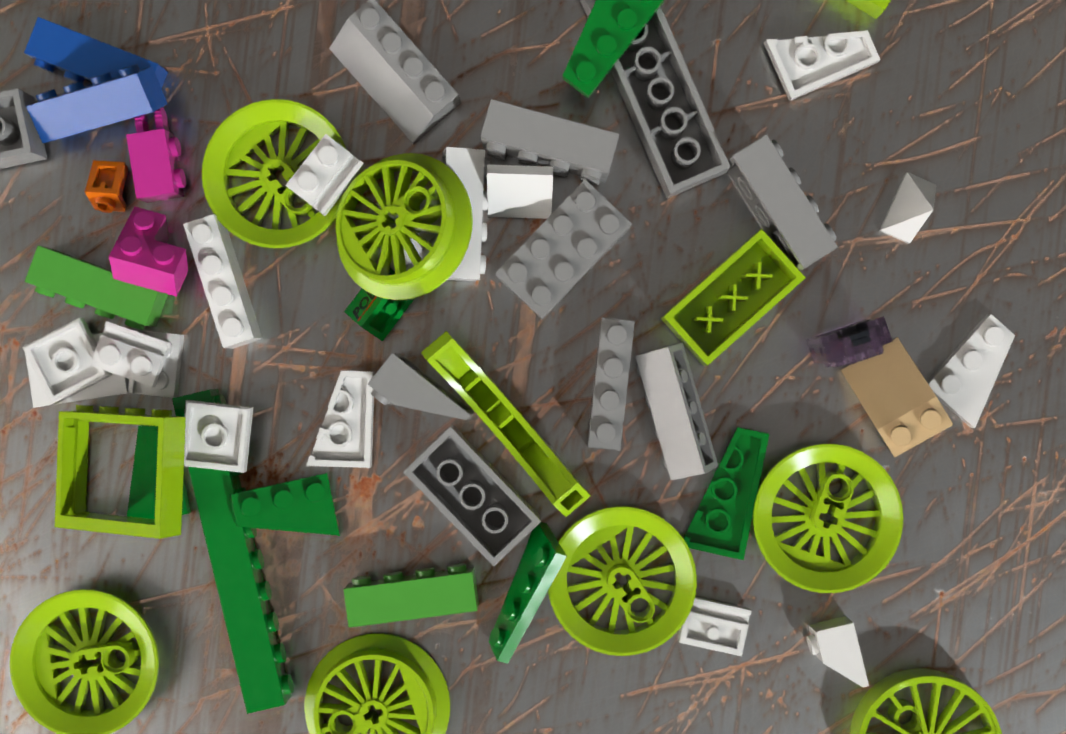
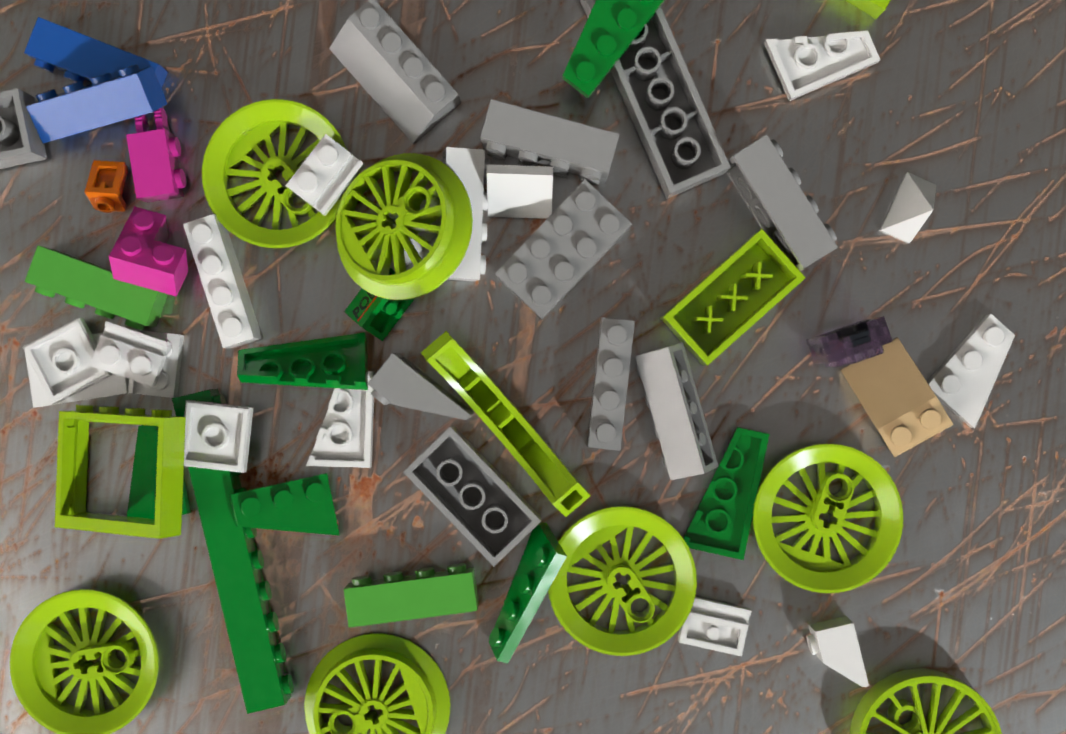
none -> green wing [237,332,368,390]

